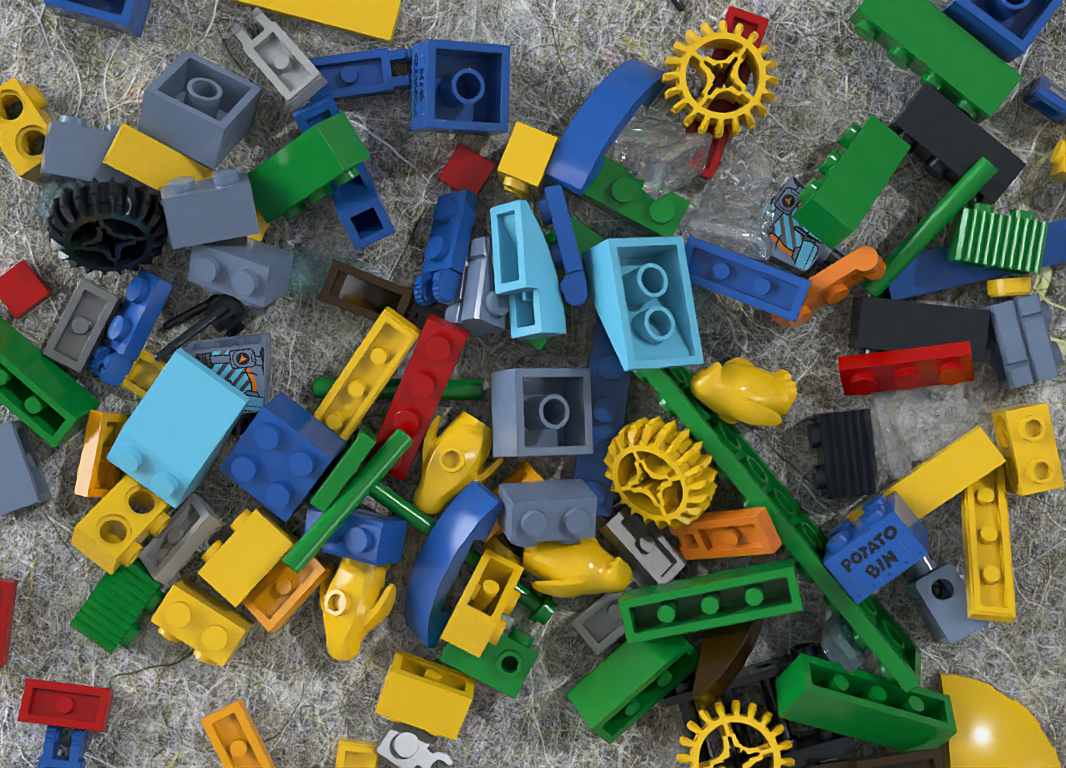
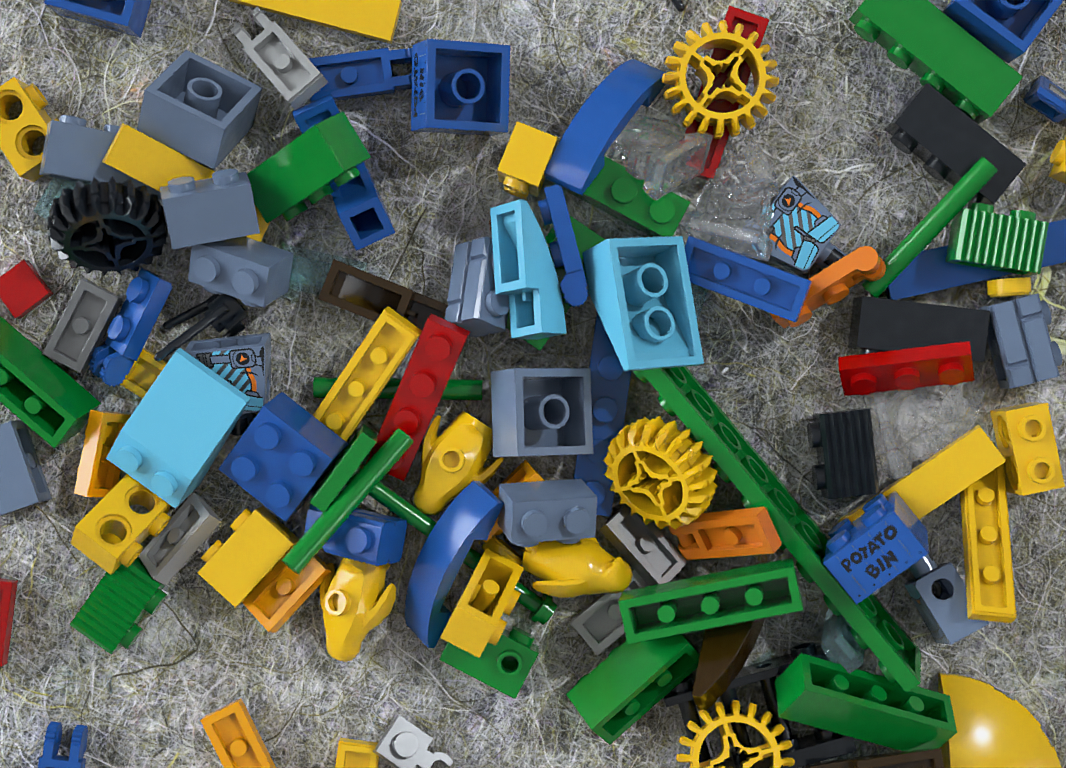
red plate [17,678,114,733] -> none
yellow brick [150,578,255,667] -> none
yellow brick [375,649,476,740] -> none
blue hinge [413,189,479,307] -> none
red tile [438,143,496,195] -> none
yellow animal [690,357,797,426] -> none
green brick [792,114,911,250] -> none

